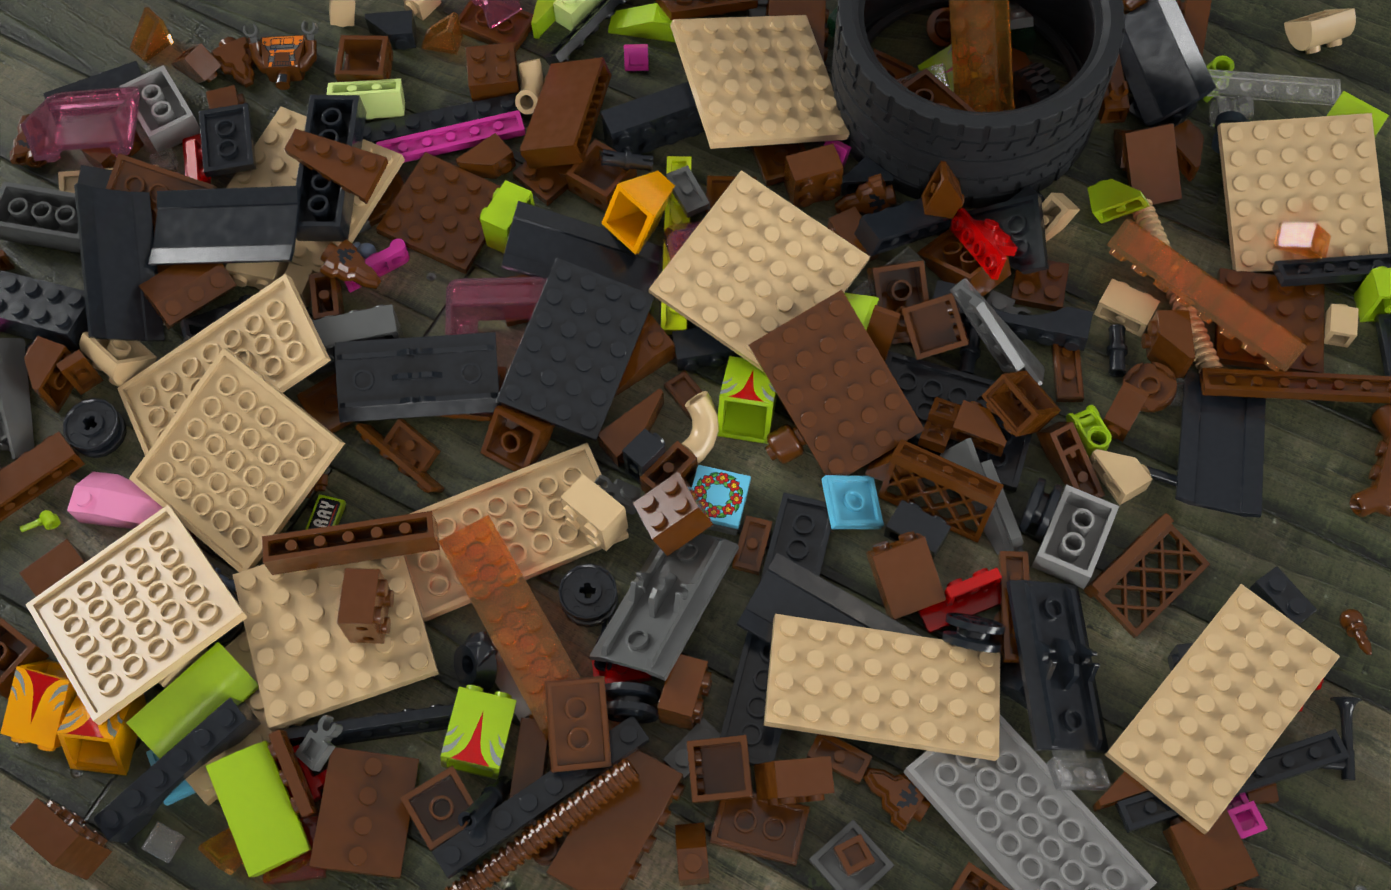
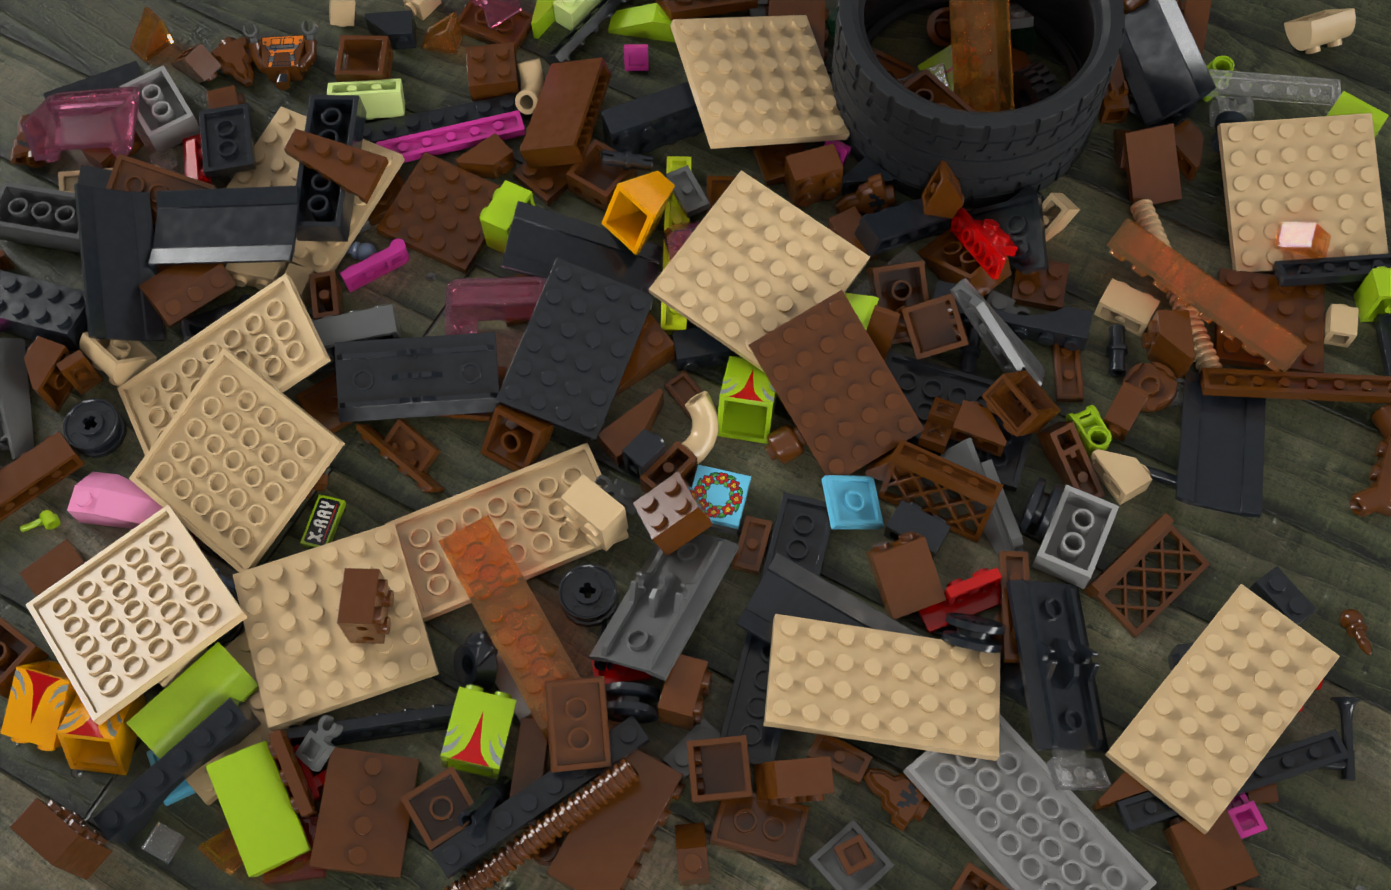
reddish brown brick [262,511,440,575] -> none
reddish brown rock [320,239,382,289] -> none
lime slope [1087,179,1150,224] -> none

